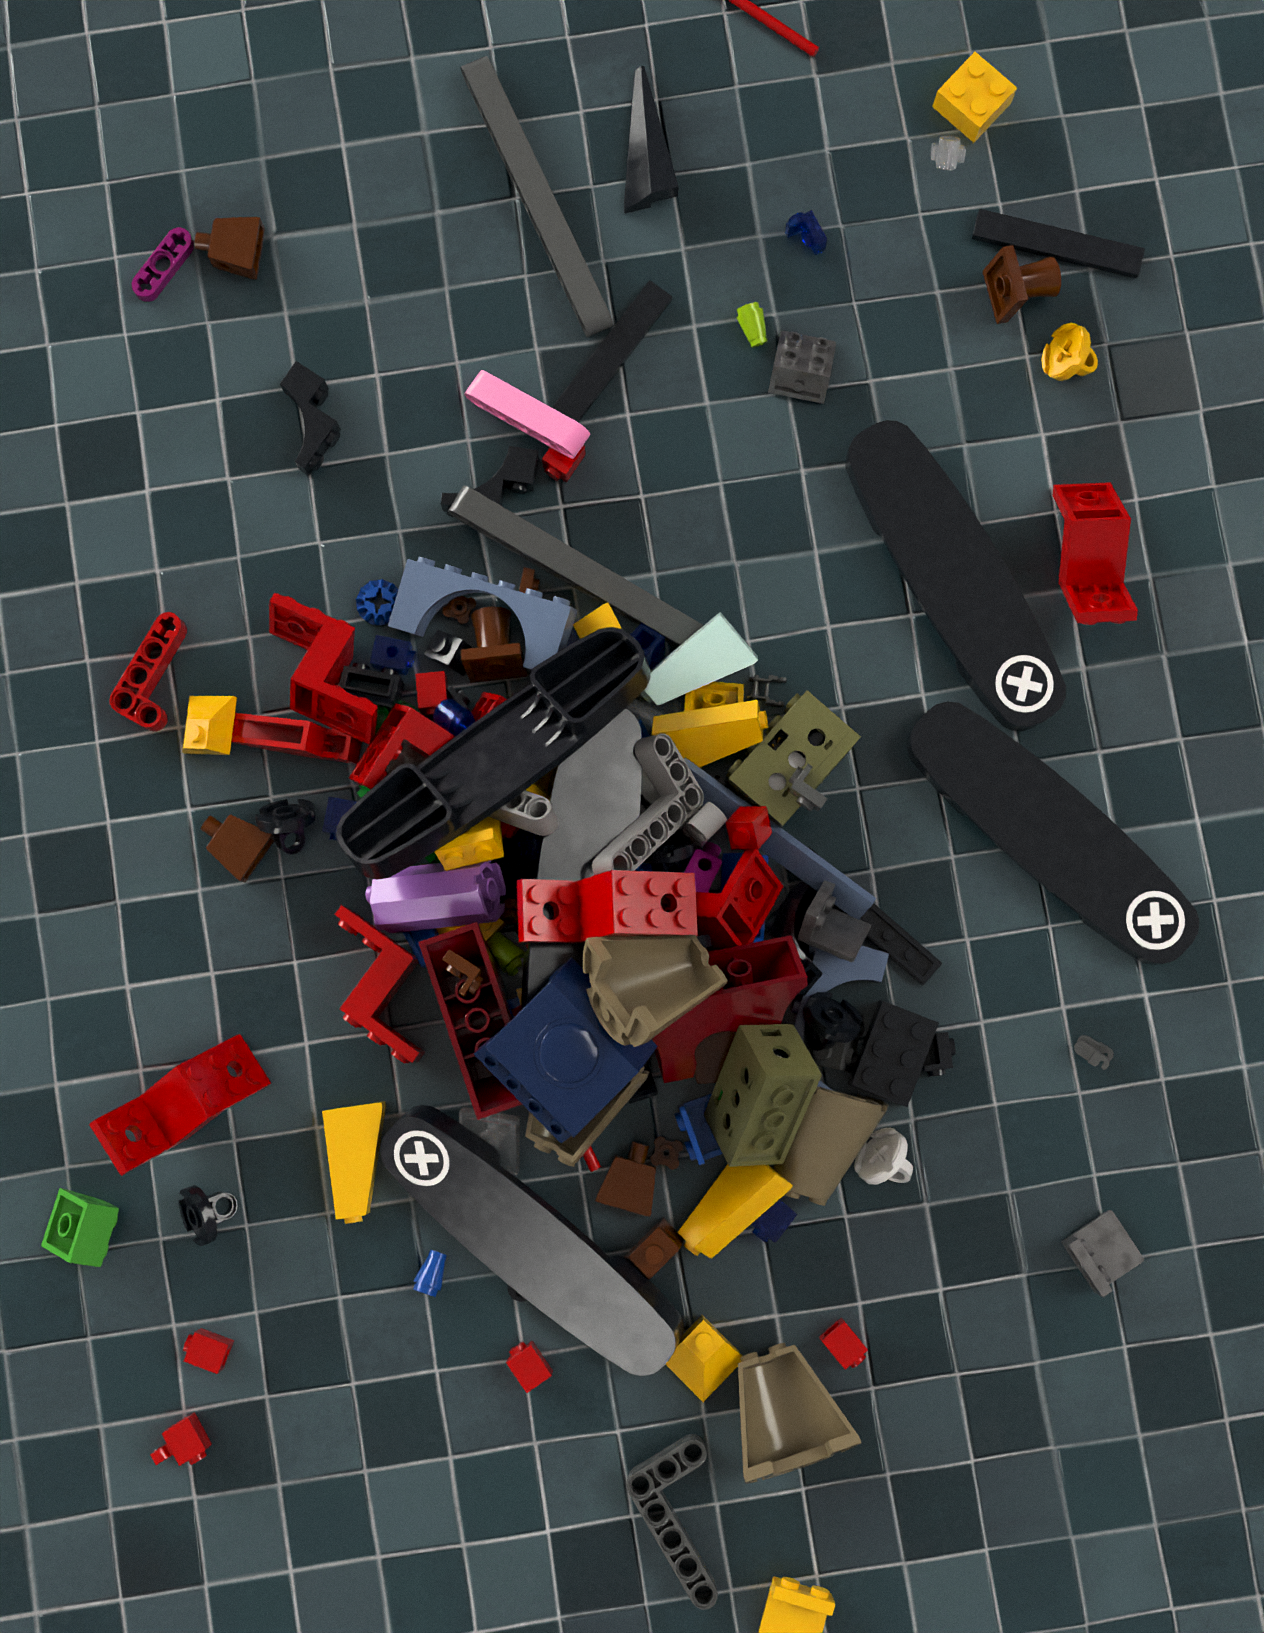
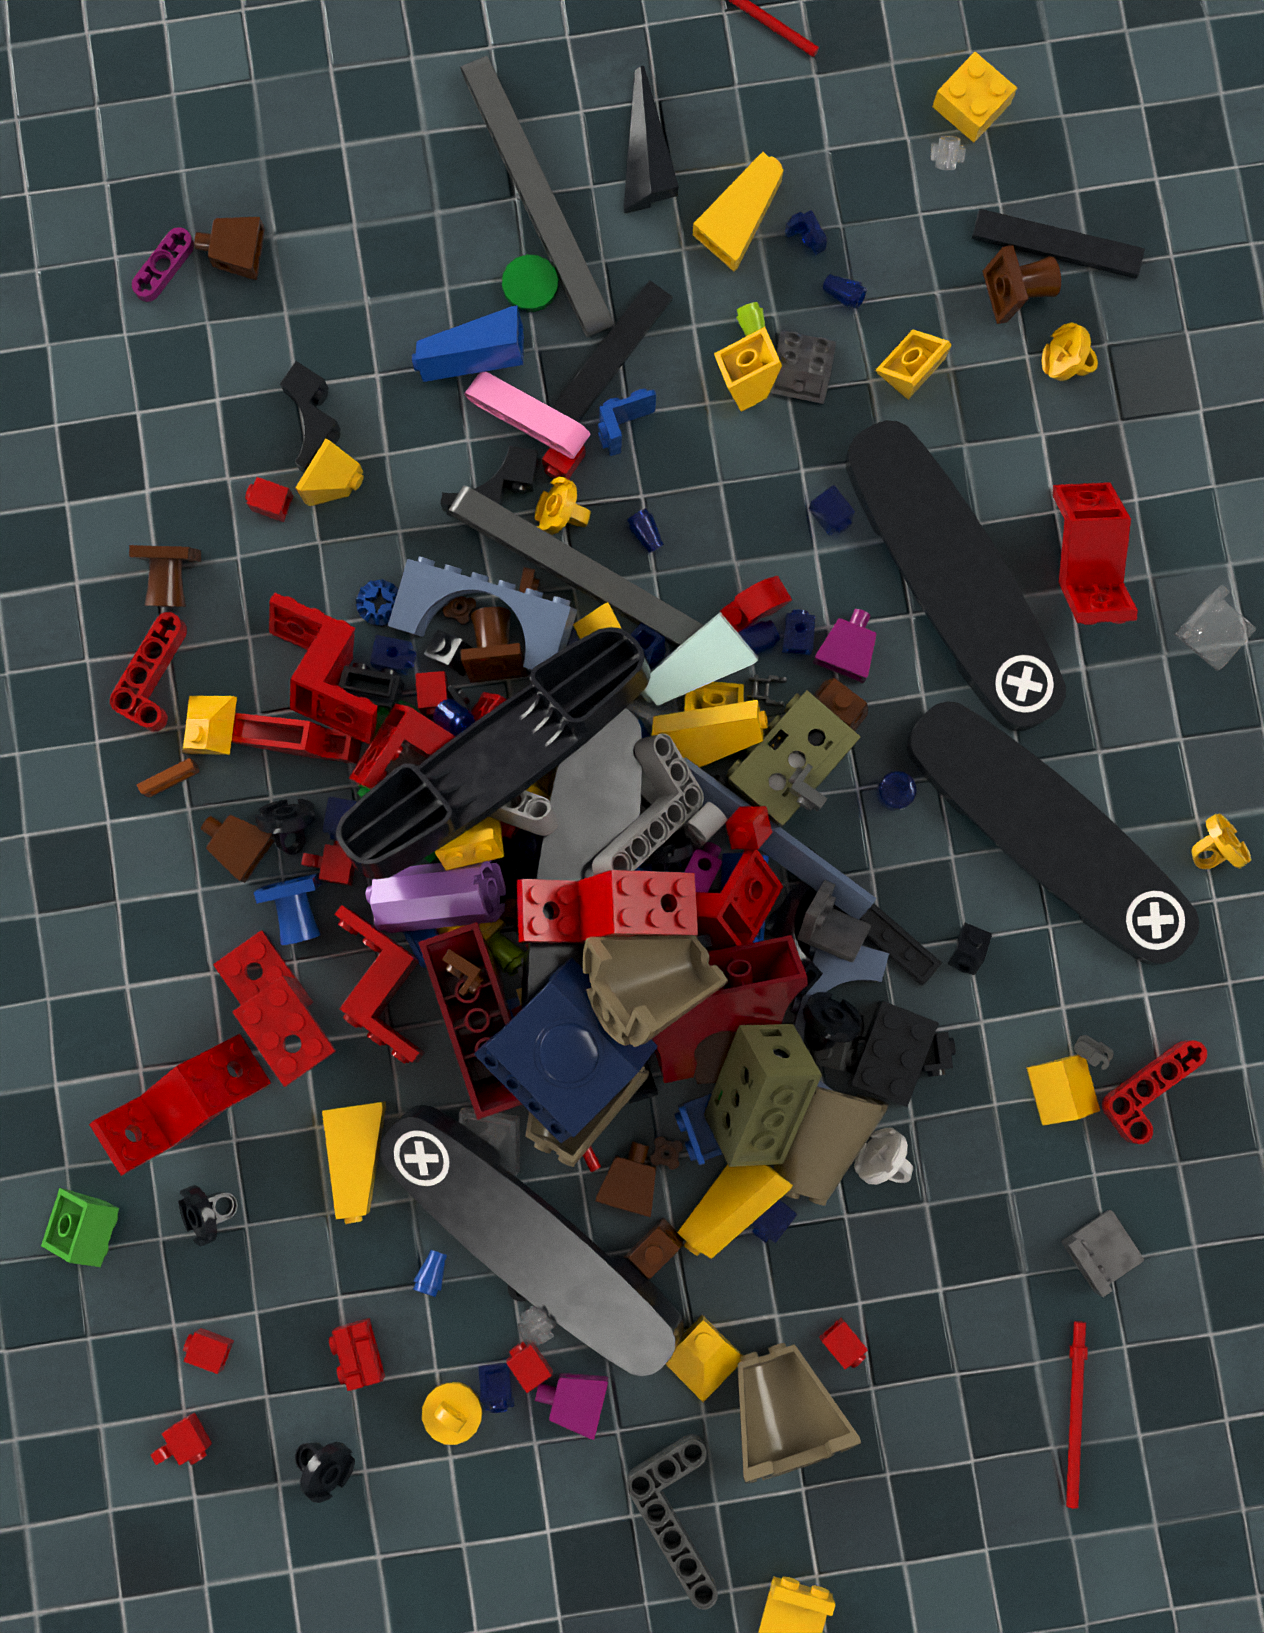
none -> reddish brown plant [129,545,201,607]
none -> dark orange tile [136,758,200,798]
none -> red bracket [213,930,336,1087]
none -> red brick [245,477,294,522]
none -> blue plant [254,873,322,945]
none -> yellow slope [295,439,364,506]
none -> black tile [295,1442,355,1503]
none -> red brick [301,841,355,886]
none -> red brick [329,1318,386,1391]
none -> blue slope [412,305,524,382]
none -> yellow tile [422,1382,482,1445]
none -> clear blue bracket [478,1362,515,1413]
none -> green tile [502,254,559,312]
none -> clear gear [518,1306,556,1346]
none -> yellow tile [535,476,591,535]
none -> magenta torso [535,1373,609,1440]
none -> blue bracket [598,389,656,456]
none -> clear blue cone [627,508,664,553]
none -> yellow slope [693,152,784,271]
none -> yellow slope [714,327,782,412]
none -> red brick [720,576,792,634]
none -> clear blue brick [738,620,780,655]
none -> clear blue brick [781,610,816,655]
none -> clear blue brick [809,485,855,536]
none -> magenta torso [813,609,877,683]
none -> reddish brown torso [813,678,868,731]
none -> clear blue cone [823,274,867,309]
none -> yellow slope [876,329,952,400]
none -> clear blue head [876,771,917,811]
none -> black bracket [948,922,992,975]
none -> yellow slope [1026,1054,1100,1126]
none -> red bar [1066,1321,1088,1508]
none -> red beam [1102,1040,1207,1144]
none -> clear bracket [1175,584,1256,671]
none -> yellow tile [1191,813,1251,869]

